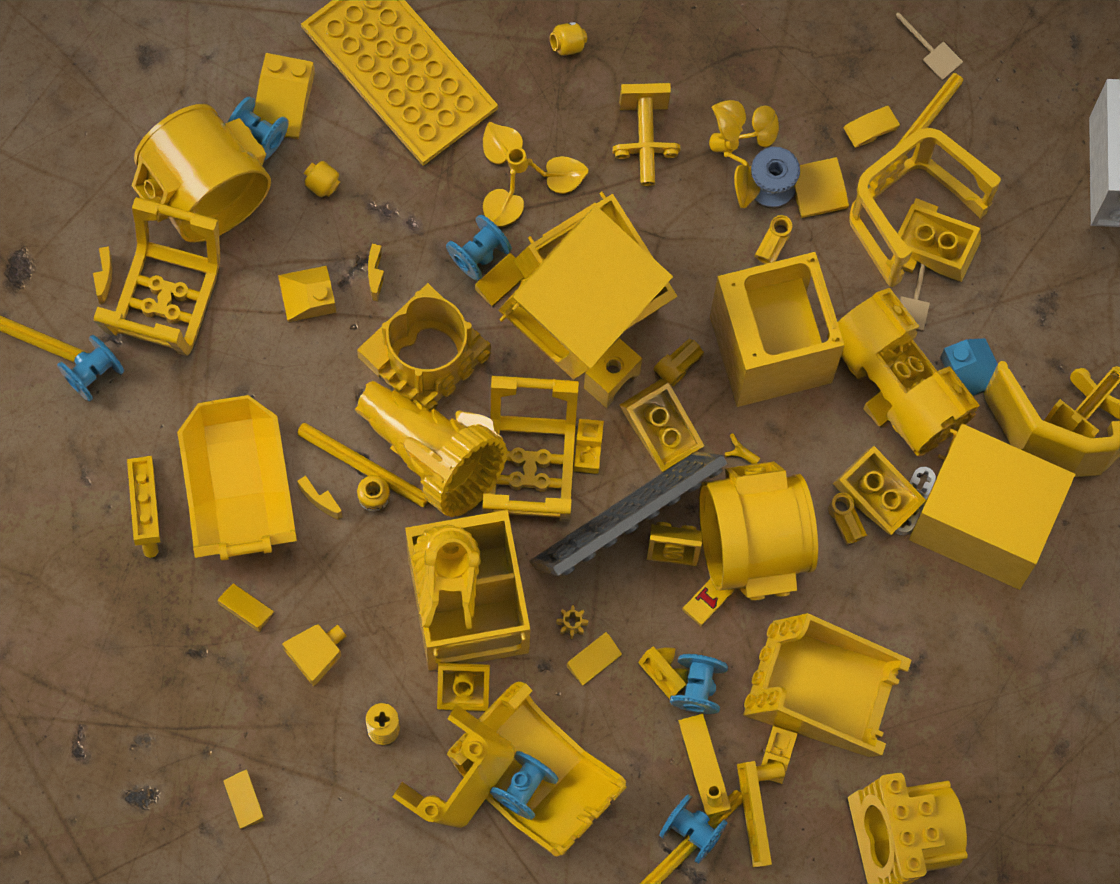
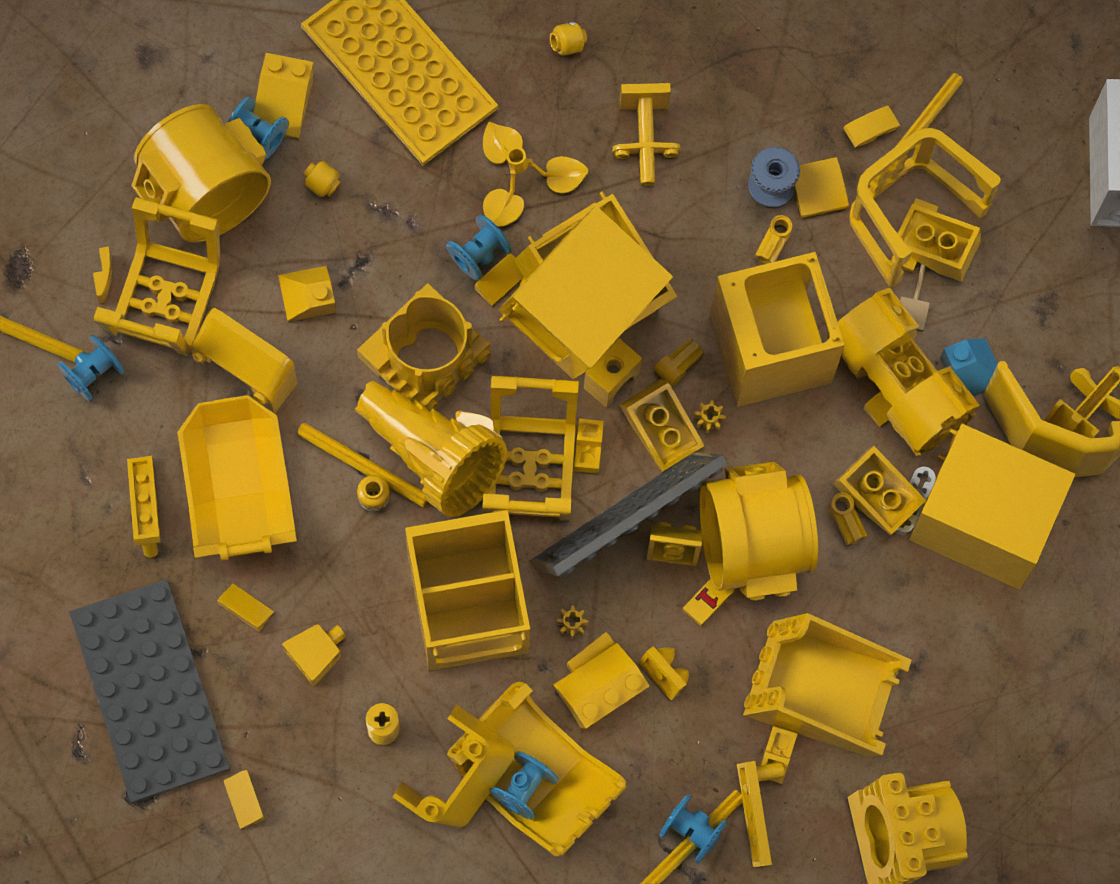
yellow slope [297,475,343,520] -> none
yellow slope [368,243,385,301] -> none
yellow piece [411,525,481,629] -> none
yellow slope [437,663,490,711] -> none
dark azure hose [670,654,728,714] -> none
yellow piece [678,714,732,818] -> none
yellow plant [709,100,779,208] -> none
yellow bar [724,433,760,464] -> none
tan piece [896,13,963,80] -> none
none -> dark grey plate [69,579,230,804]
none -> yellow windscreen [191,308,298,414]
none -> yellow slope [553,643,649,729]
none -> yellow gear [694,400,726,433]

